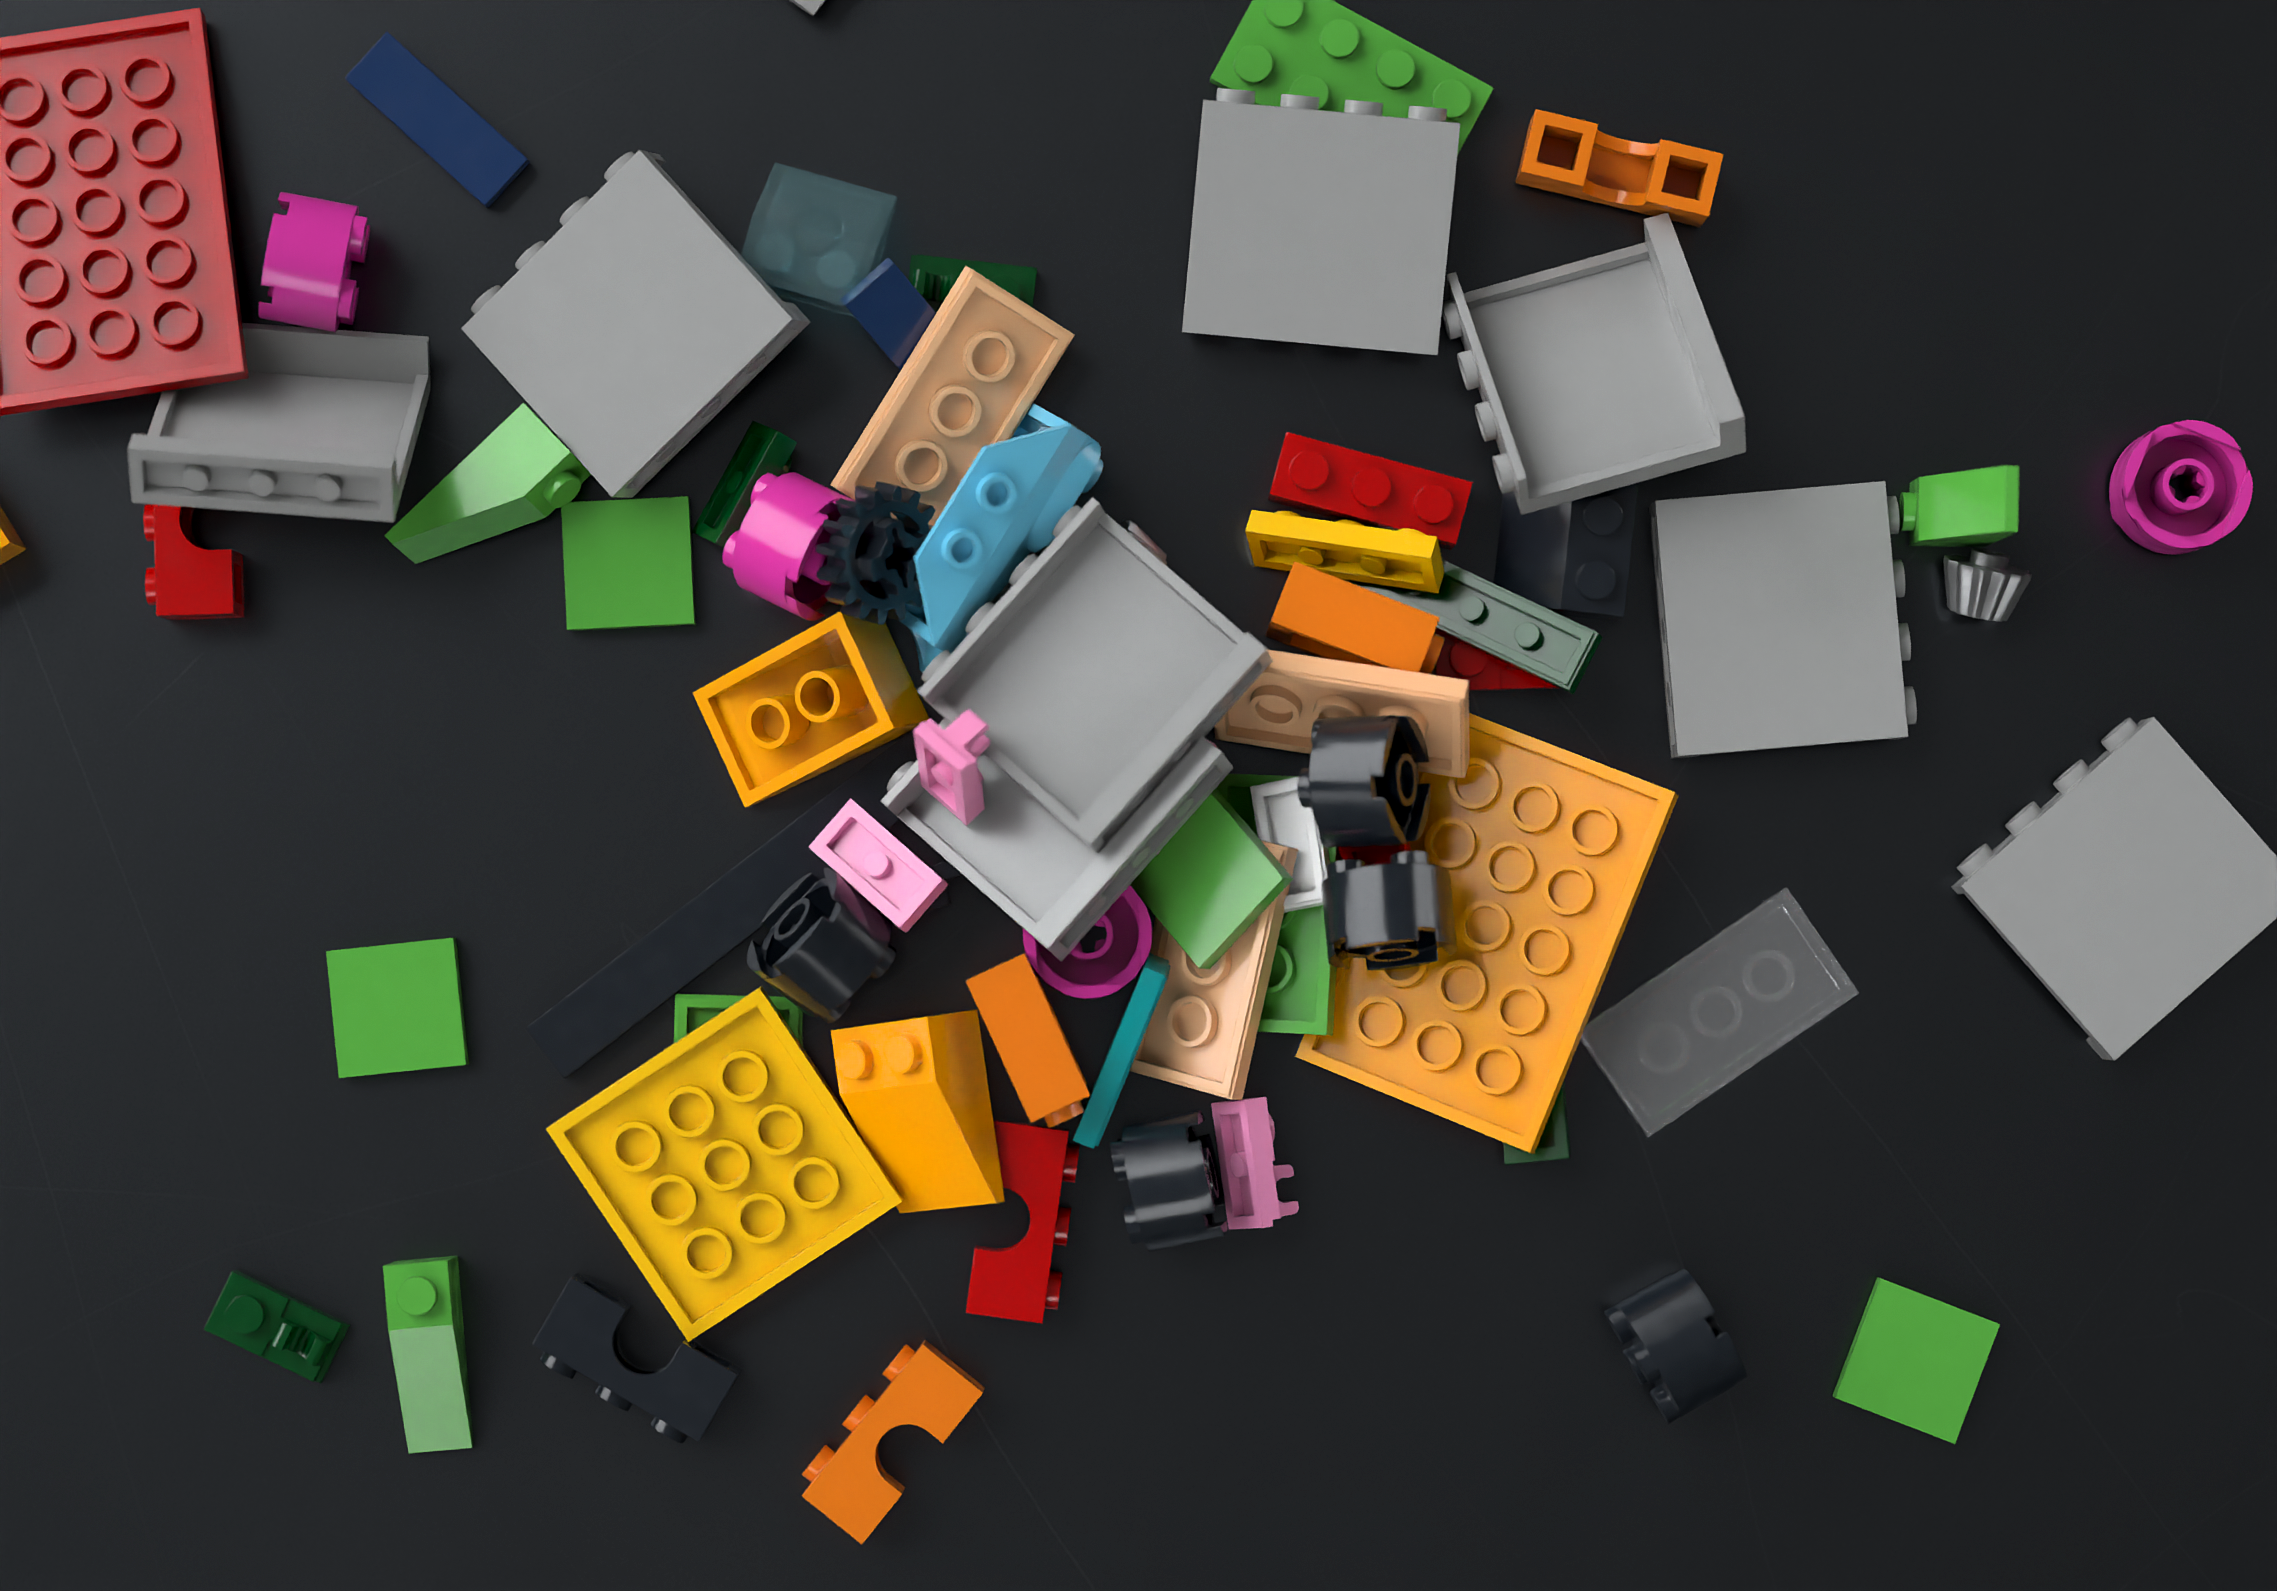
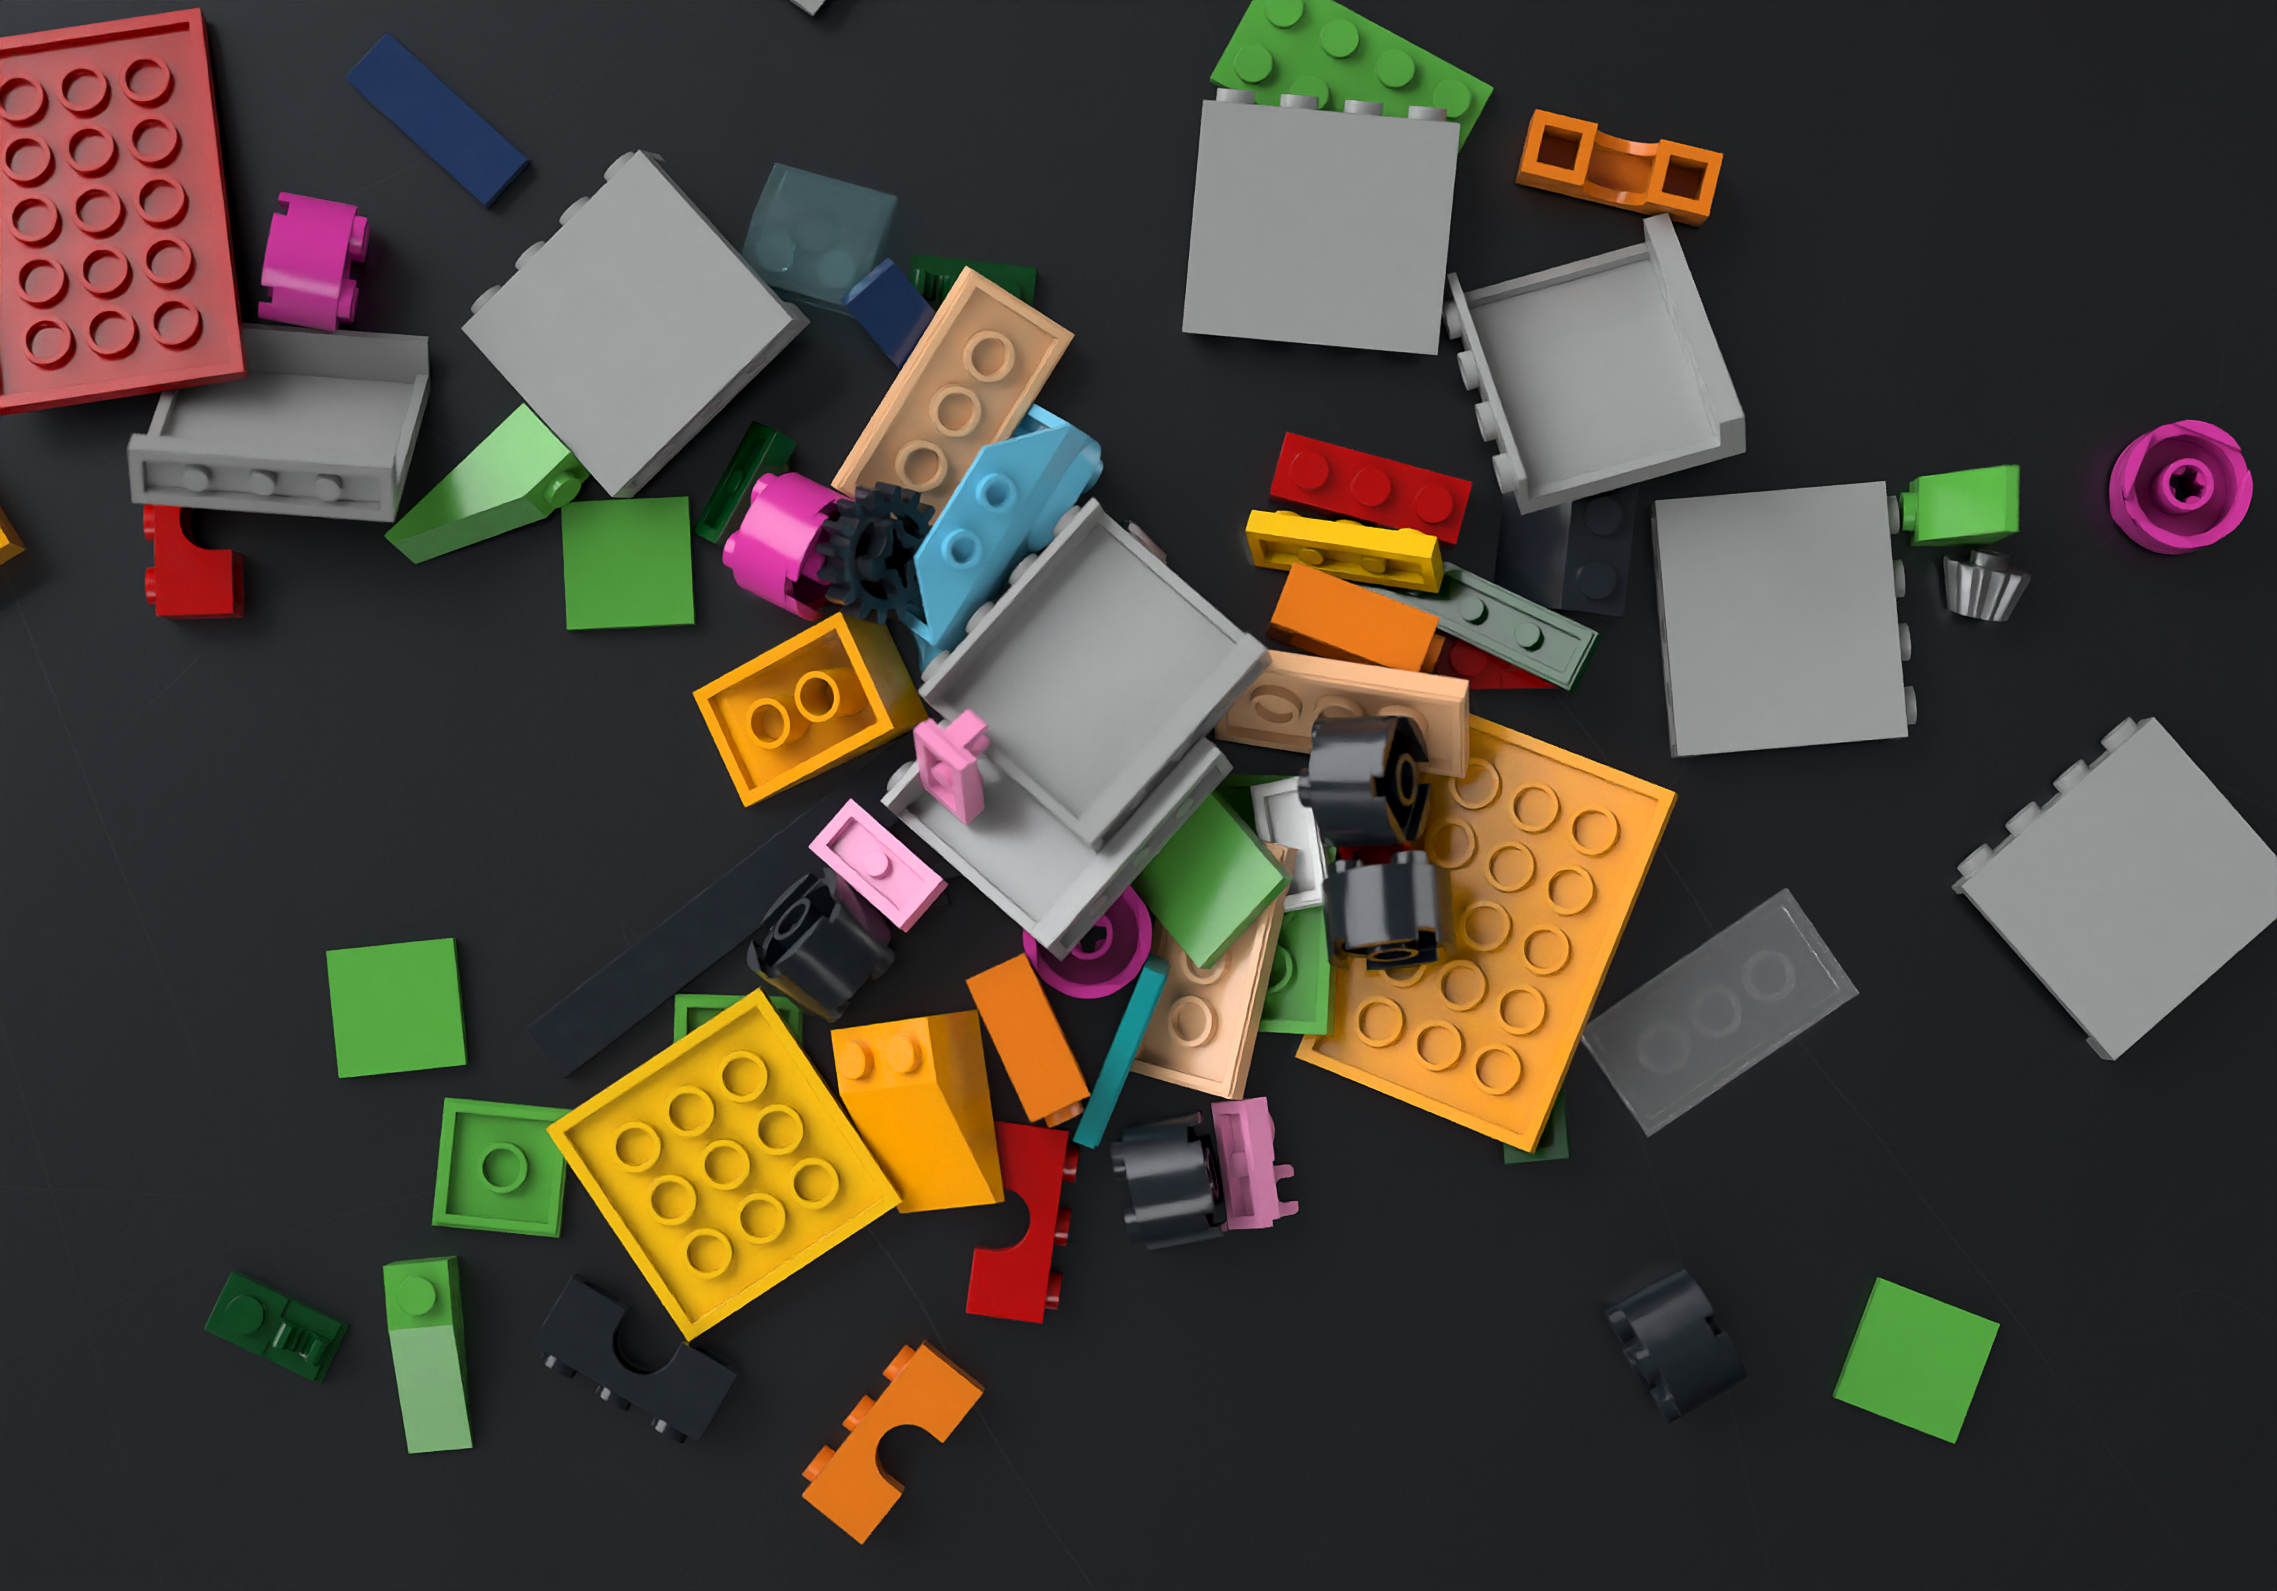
none -> bright green tile [432,1097,574,1238]

